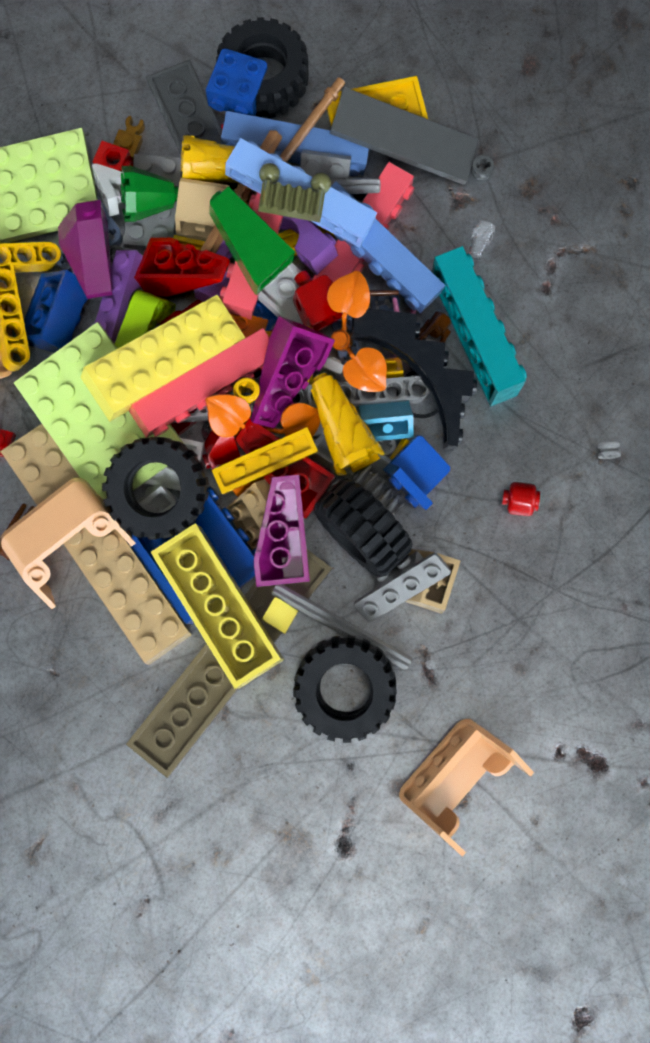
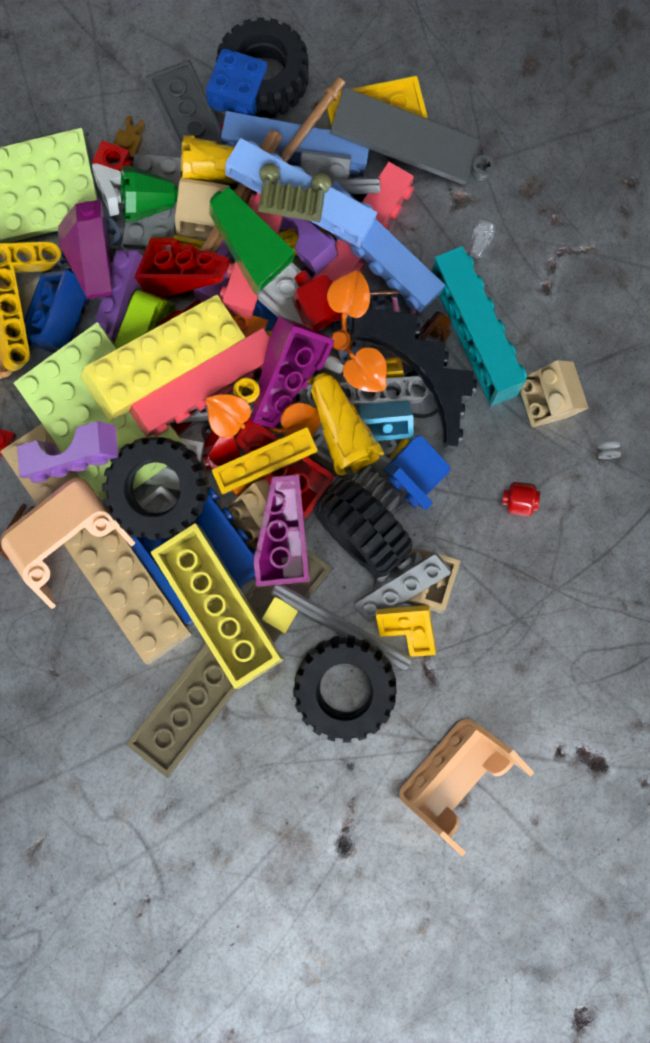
none -> medium lavender arch [17,421,118,483]
none -> yellow plate [376,605,436,657]
none -> tan slope [520,360,589,427]

